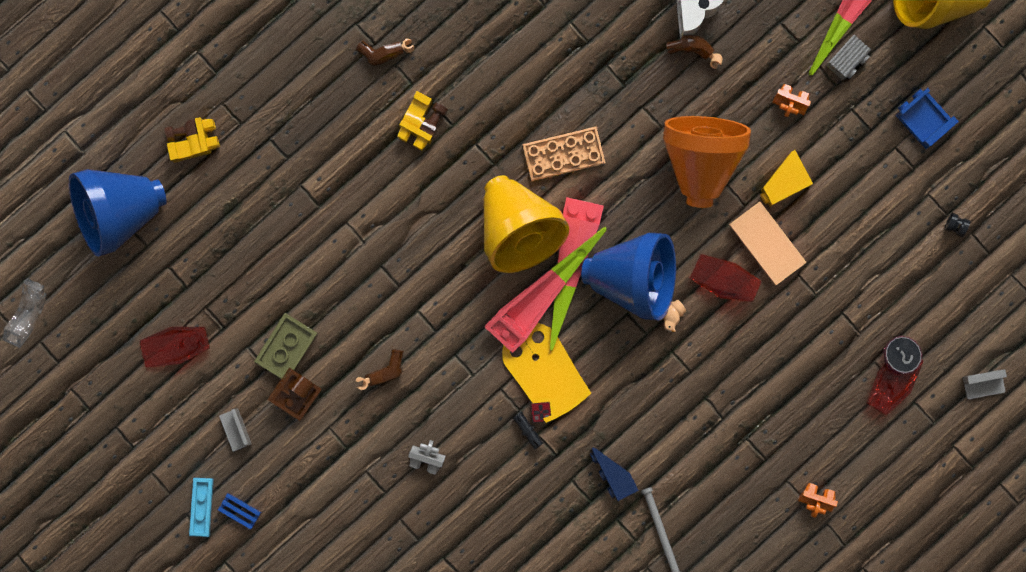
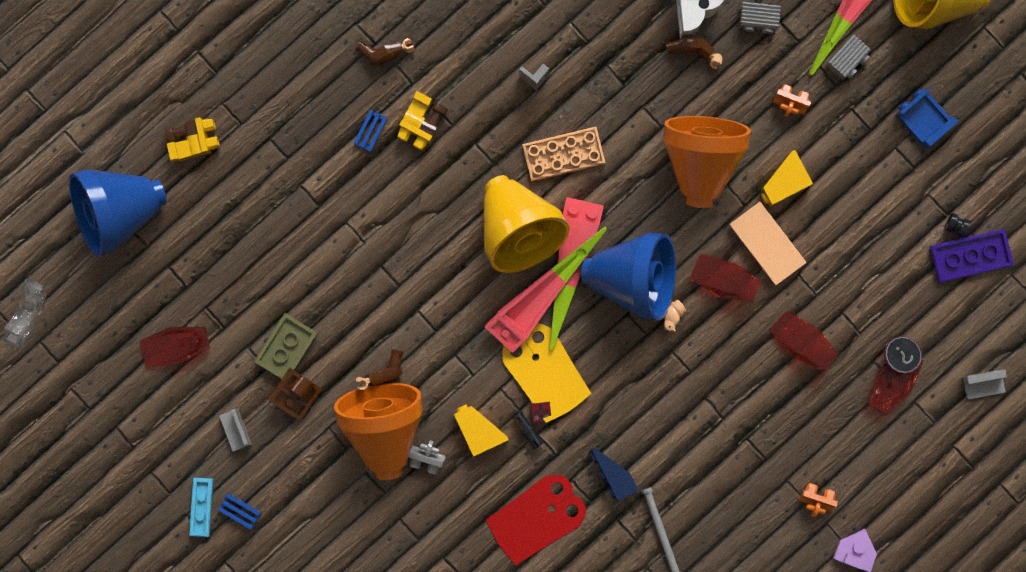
none -> orange cone [334,383,423,480]
none -> blue tile [354,109,388,152]
none -> yellow slope [454,404,509,456]
none -> red piece [486,475,587,565]
none -> light grey panel [519,64,549,90]
none -> light grey brick [739,2,781,34]
none -> clear red piece [770,310,838,371]
none -> lavender plate [833,529,877,572]
none -> dark purple tile [929,229,1014,283]

